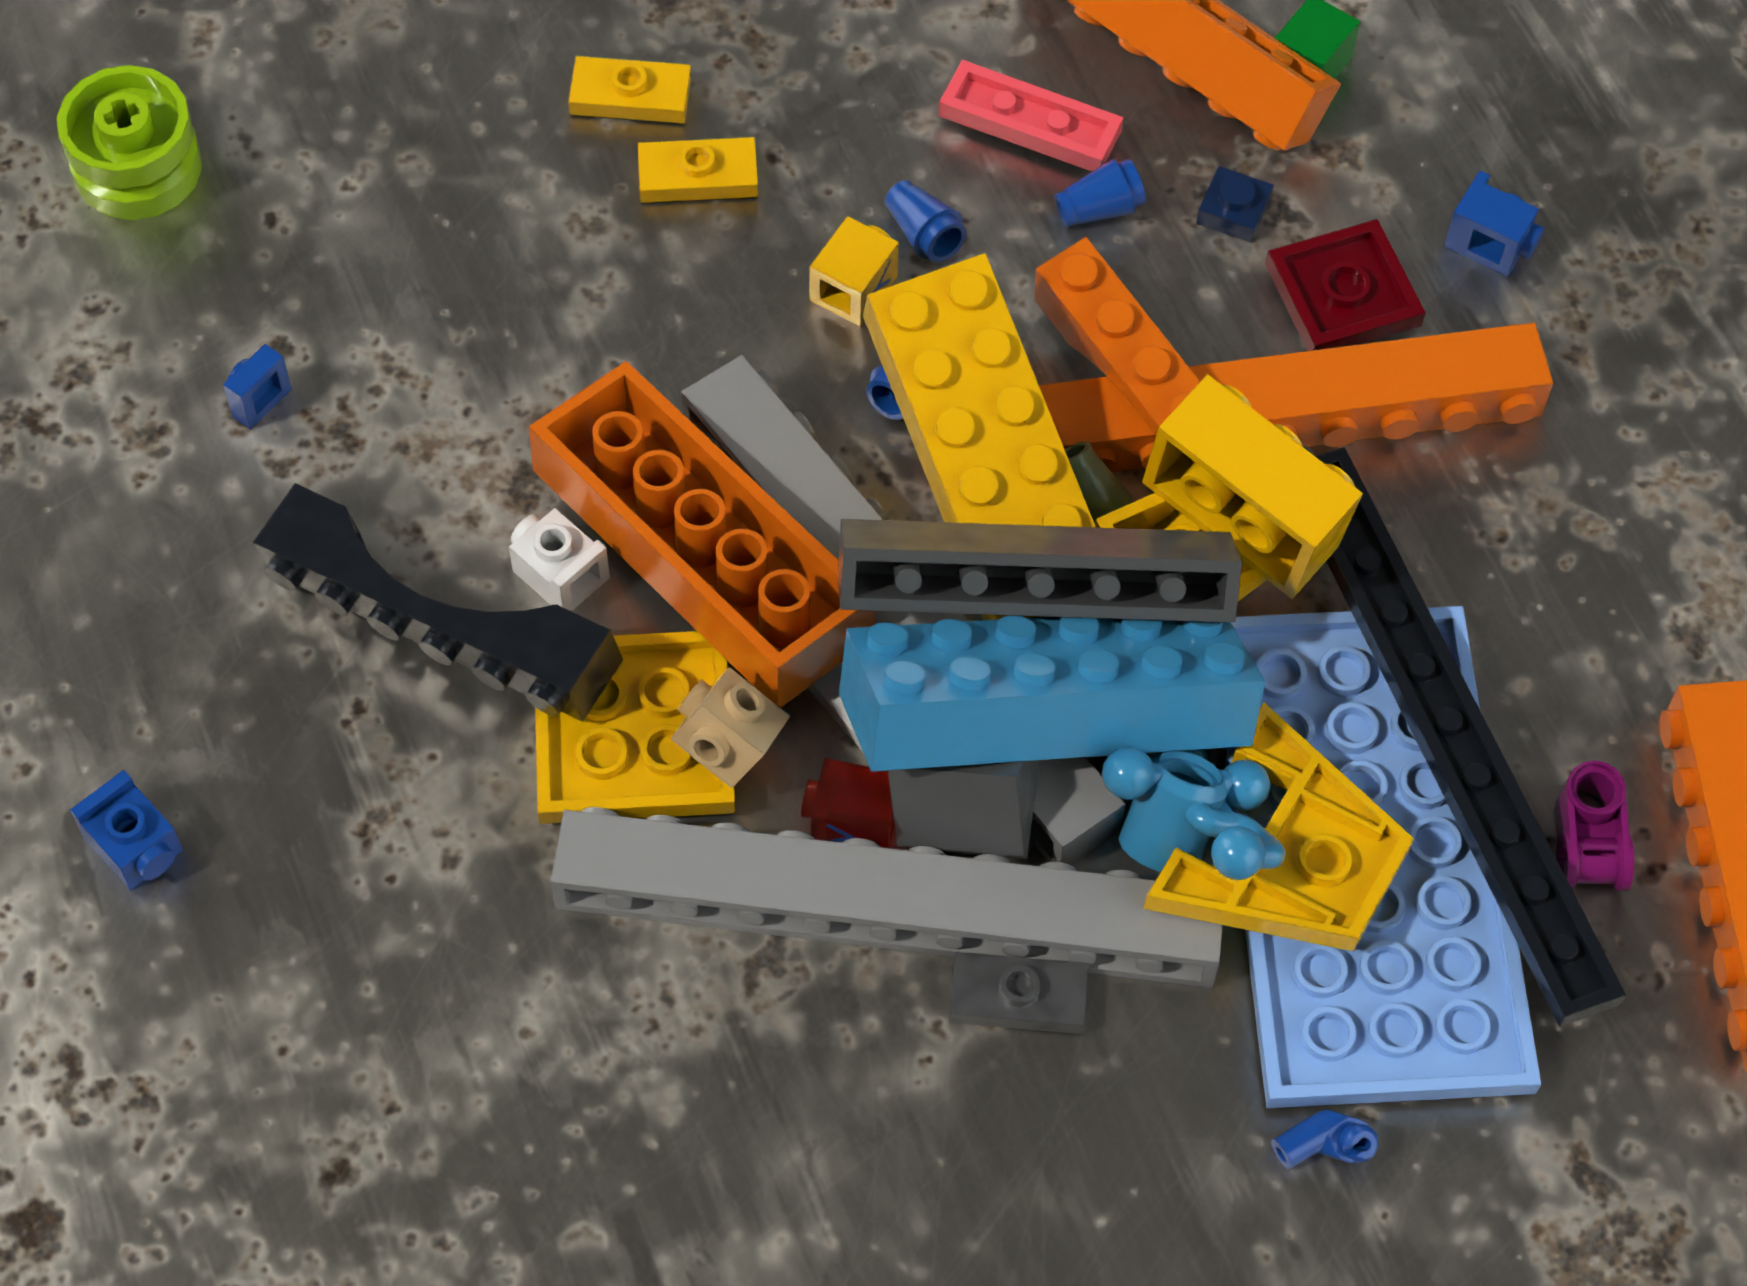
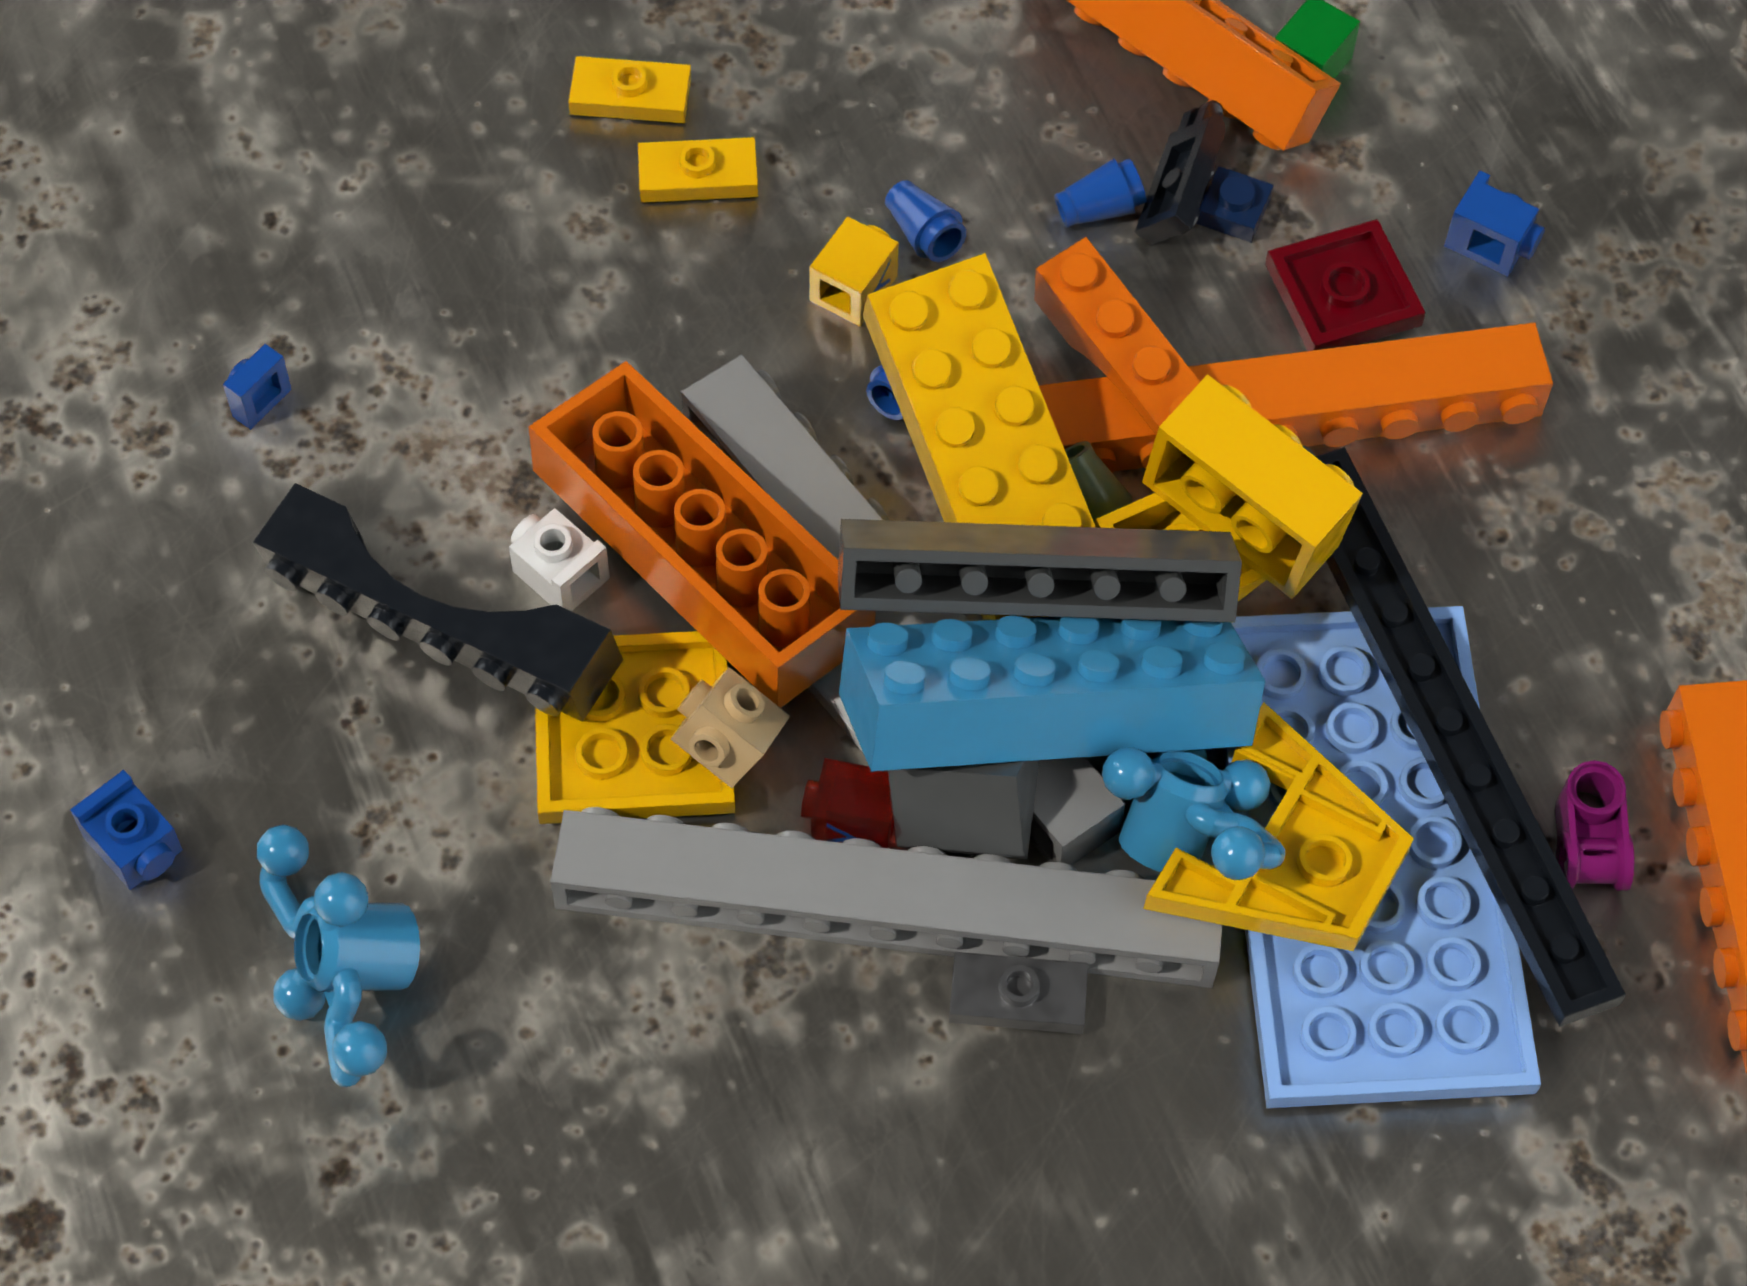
lime wheel [57,65,202,220] -> none
coral plate [939,60,1123,172] -> none
blue arm [1271,1110,1379,1169] -> none
none -> dark azure wheel [257,824,420,1088]
none -> black hinge [1135,100,1226,245]

